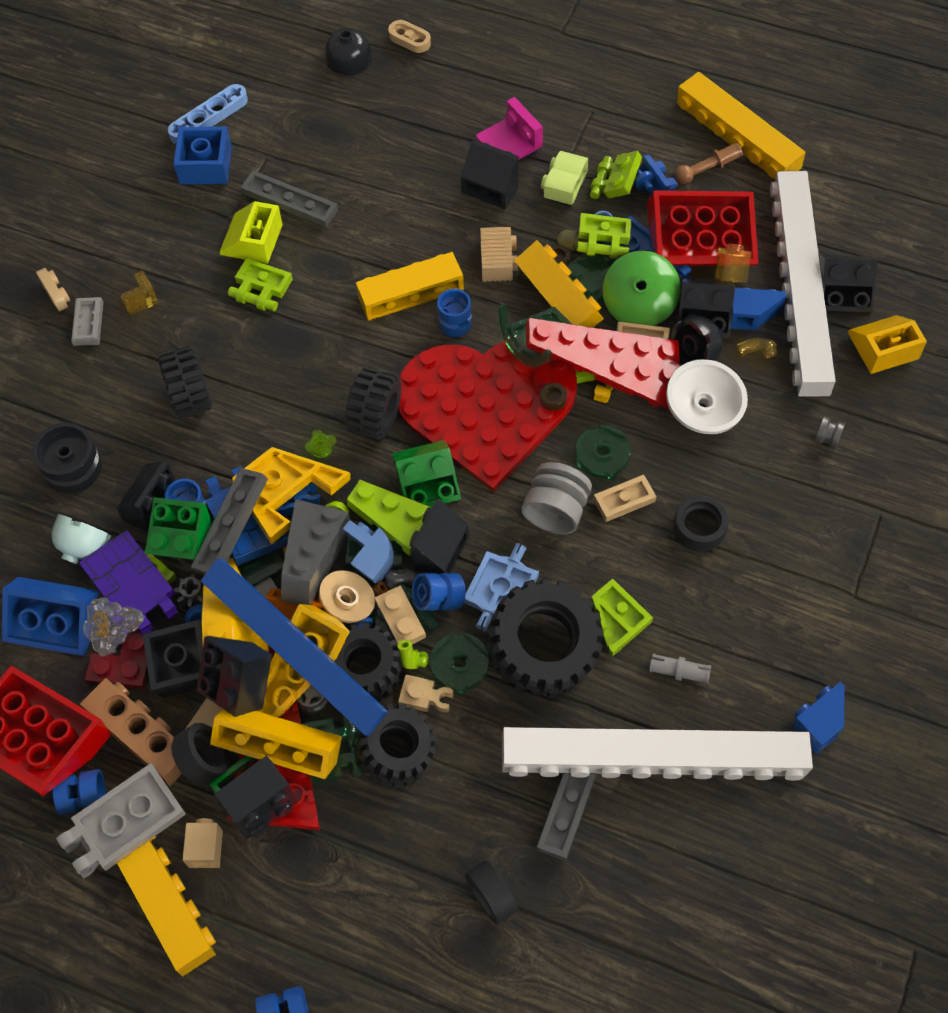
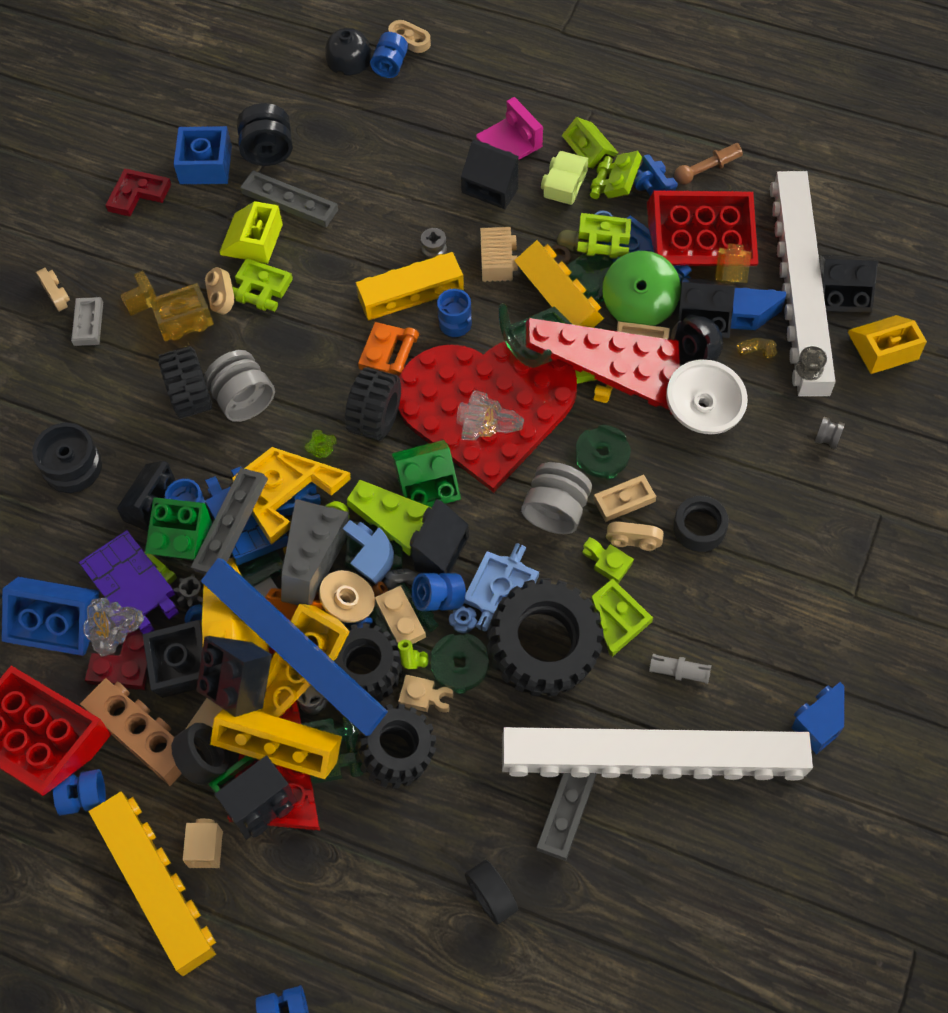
light aqua cylinder [51,514,111,564] -> none
light grey tile [56,763,186,879] -> none
light blue beam [168,84,248,145] -> none
dark brown tile [540,383,567,411] -> none
yellow brick [676,72,806,179] -> none
none -> dark red plate [106,168,172,217]
none -> clear yellow plate [149,283,214,341]
none -> light grey wheel [204,350,275,422]
none -> tan plate [205,267,234,315]
none -> black wheel [237,103,293,166]
none -> orange plate [358,322,419,376]
none -> blue wheel [370,32,408,78]
none -> flat silver wheel [421,228,447,259]
none -> medium blue plate [449,606,477,633]
none -> clear rock [457,390,524,441]
none -> lime panel [562,117,618,169]
none -> lime plate [582,537,634,583]
none -> tan plate [606,522,664,551]
none -> clear smoke wheel [796,346,827,381]

